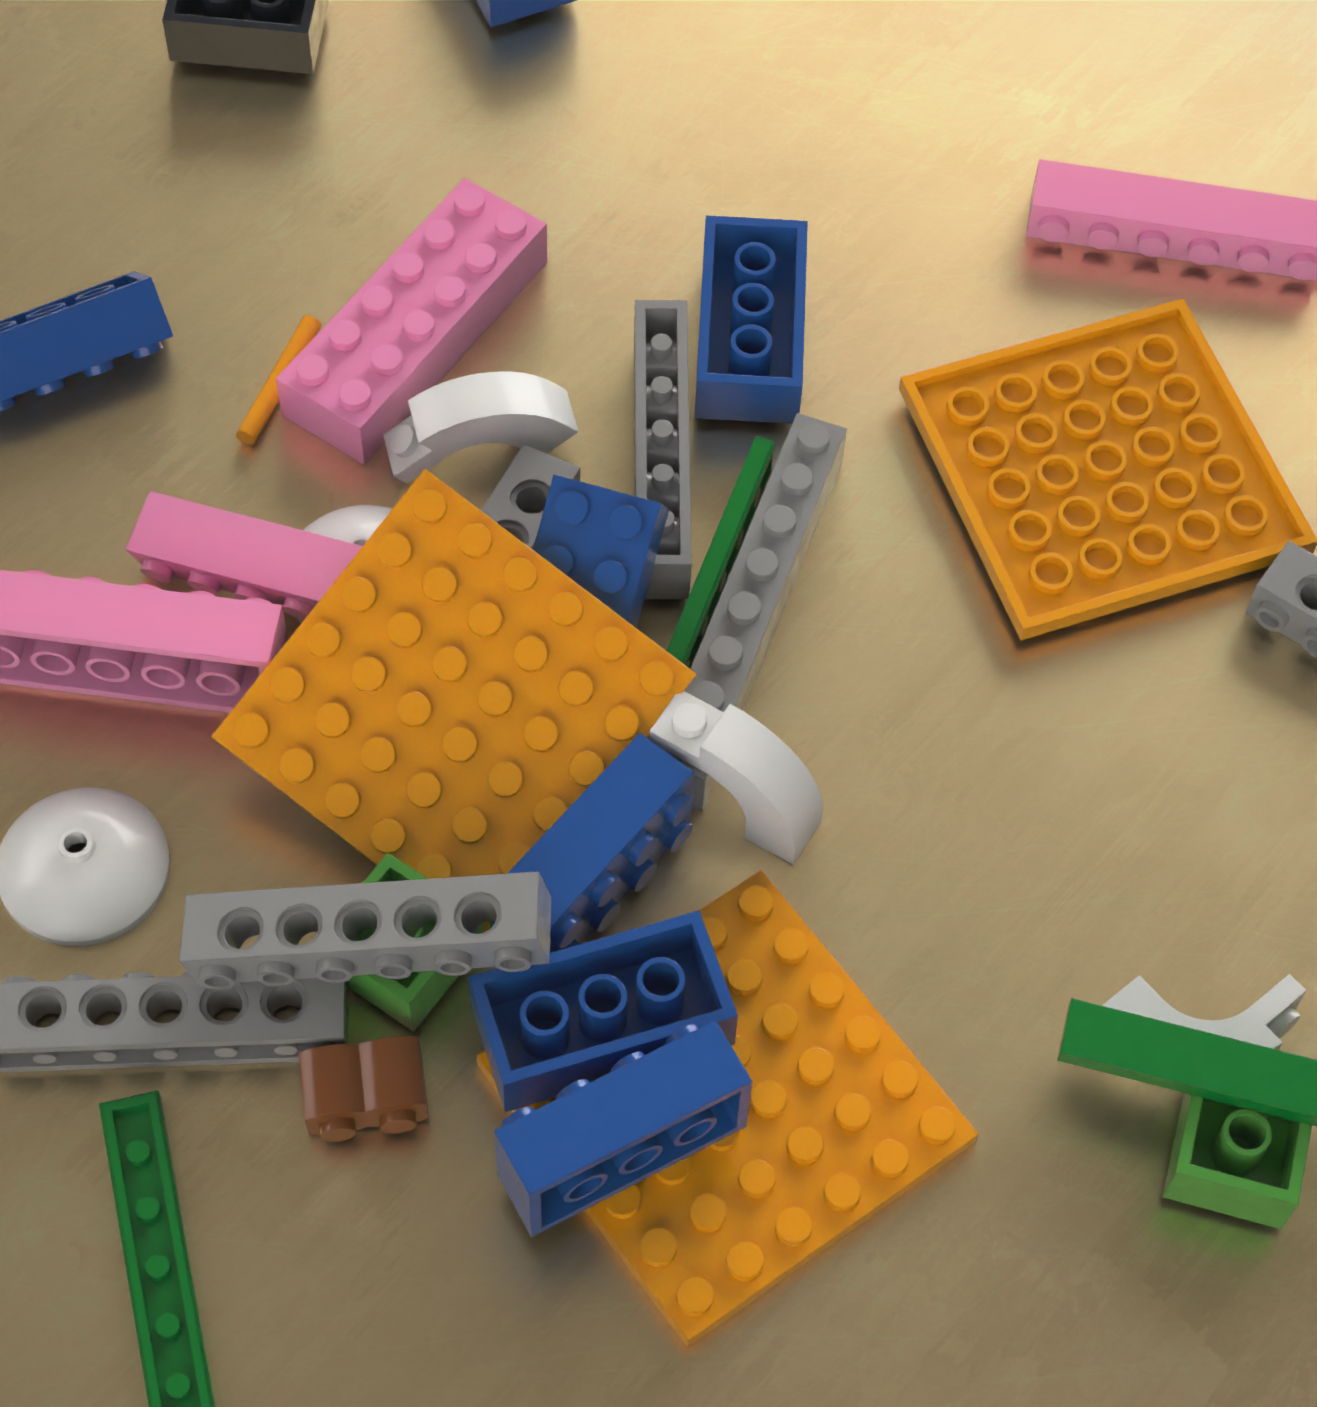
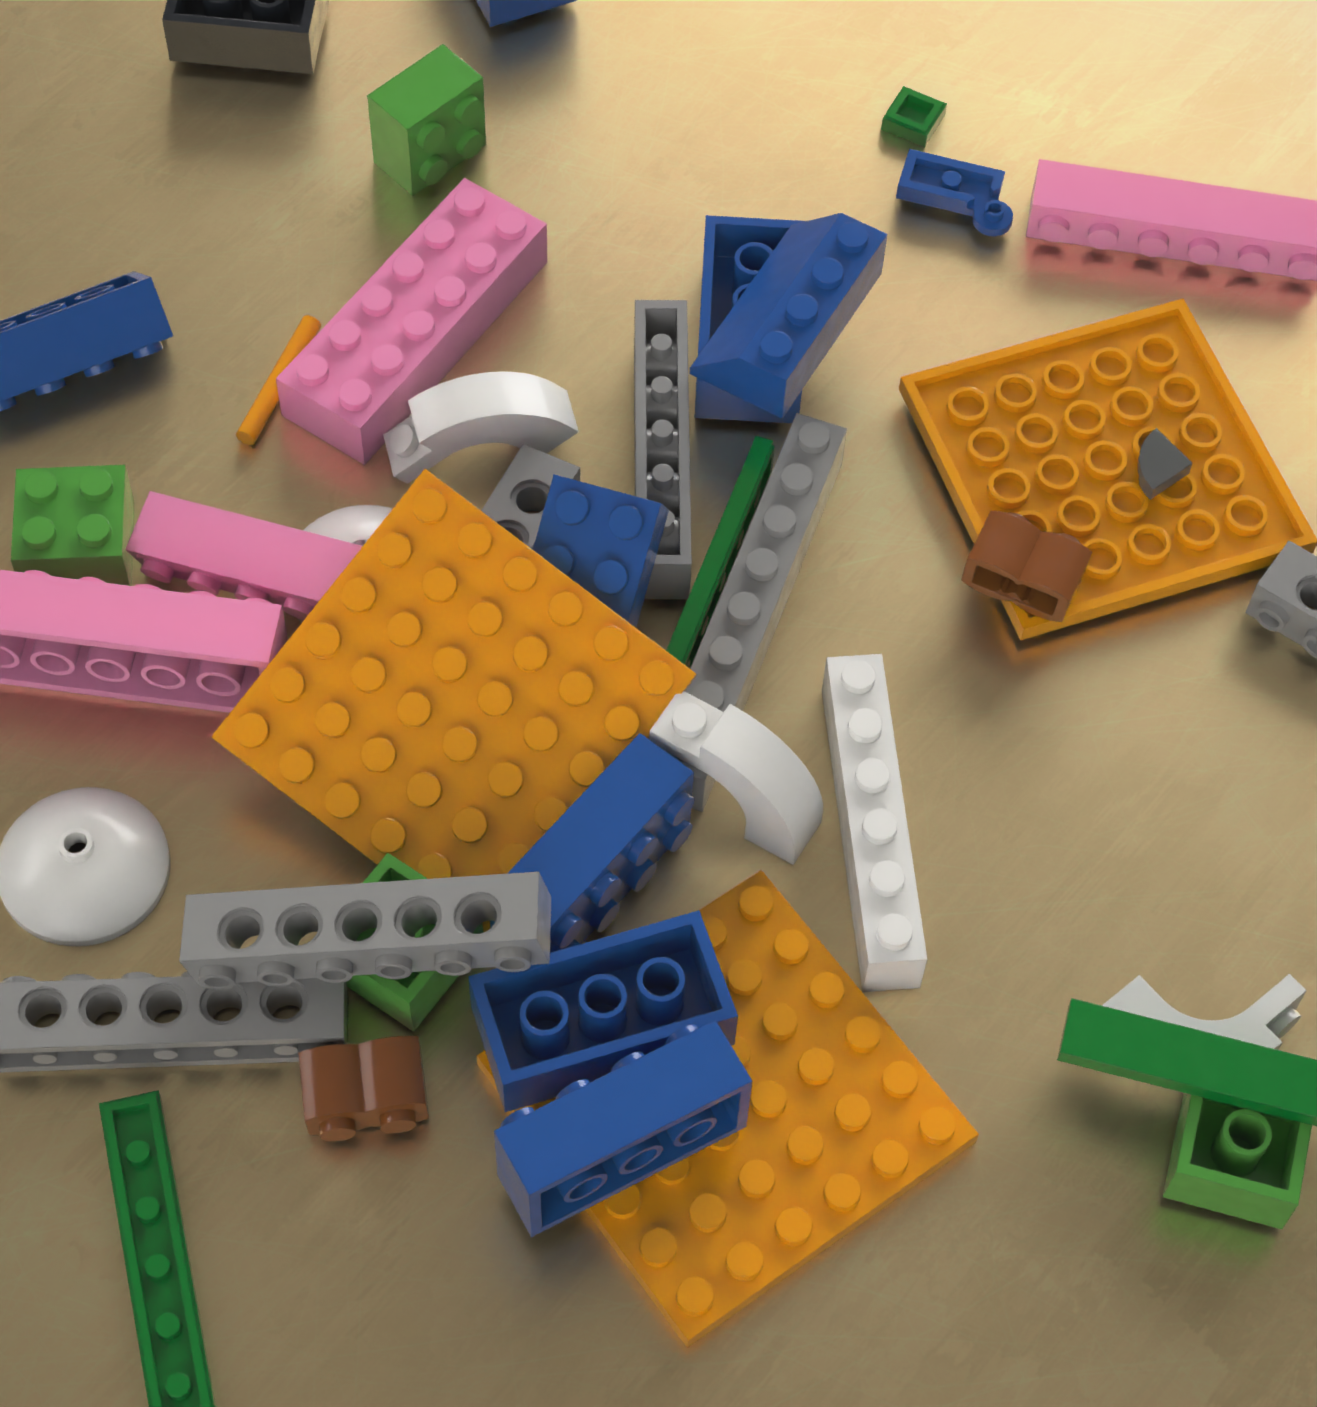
none -> bright green brick [11,465,134,586]
none -> bright green brick [367,44,486,196]
none -> blue slope [689,213,888,418]
none -> white brick [822,654,927,992]
none -> green tile [881,86,947,148]
none -> blue hinge [896,149,1013,237]
none -> dark orange brick [961,511,1092,622]
none -> dark grey tile [1137,428,1192,500]

